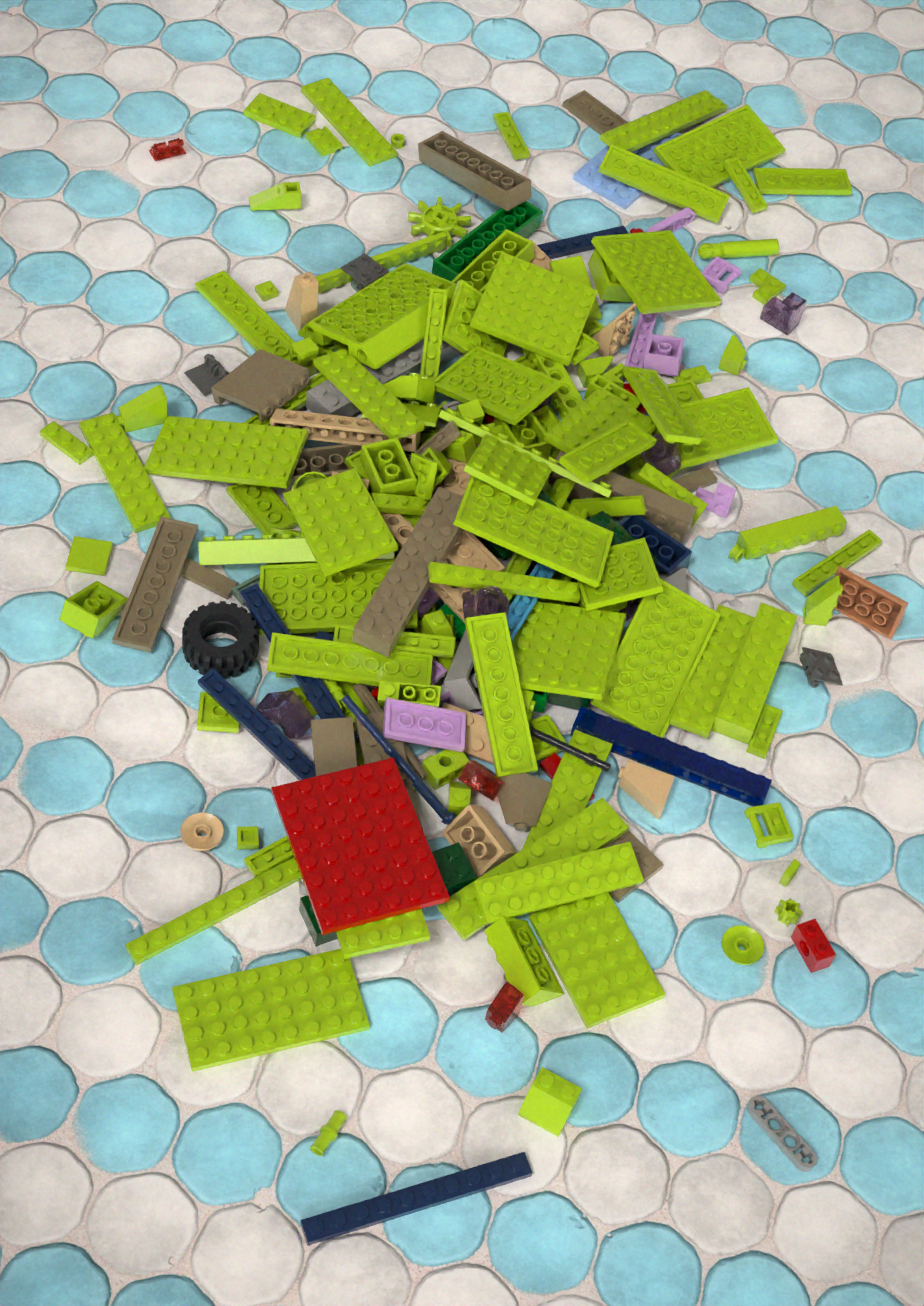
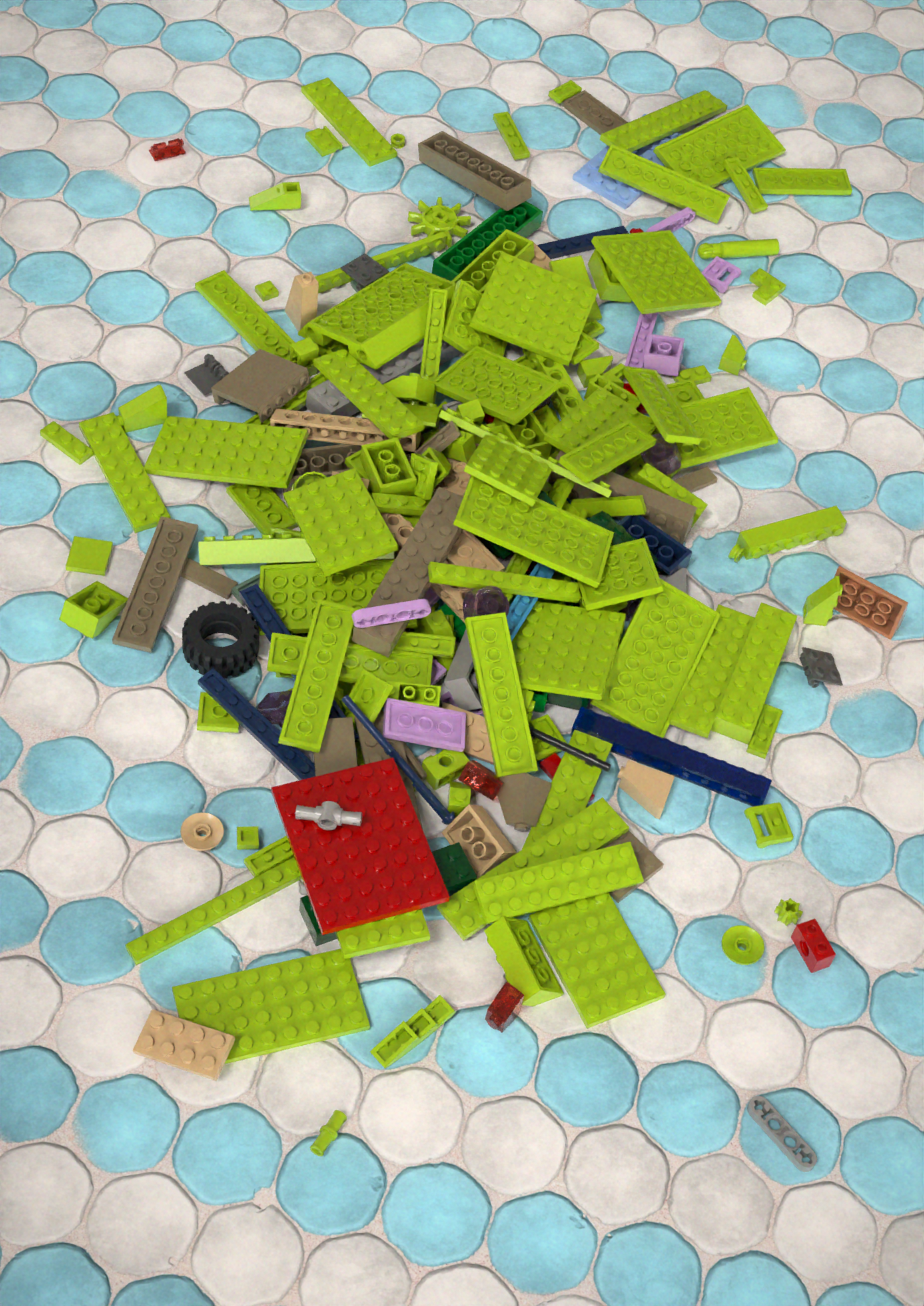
lime plate [244,93,316,138] -> none
dark blue plate [300,1152,532,1246] -> none
lime slope [518,1067,582,1137] -> none
tan slope [593,303,636,357] -> none
lavender plate [695,482,737,518] -> none
clear purple brick [760,292,806,336] -> none
lime tile [779,859,801,887] -> none
lime plate [792,529,882,596] -> none
none -> tan plate [132,1009,235,1081]
none -> lime plate [278,599,357,753]
none -> light grey pin [295,801,362,830]
none -> lime plate [344,669,394,723]
none -> lavender beam [352,599,431,628]
none -> lime slope [370,995,456,1069]
none -> lime plate [548,80,582,104]

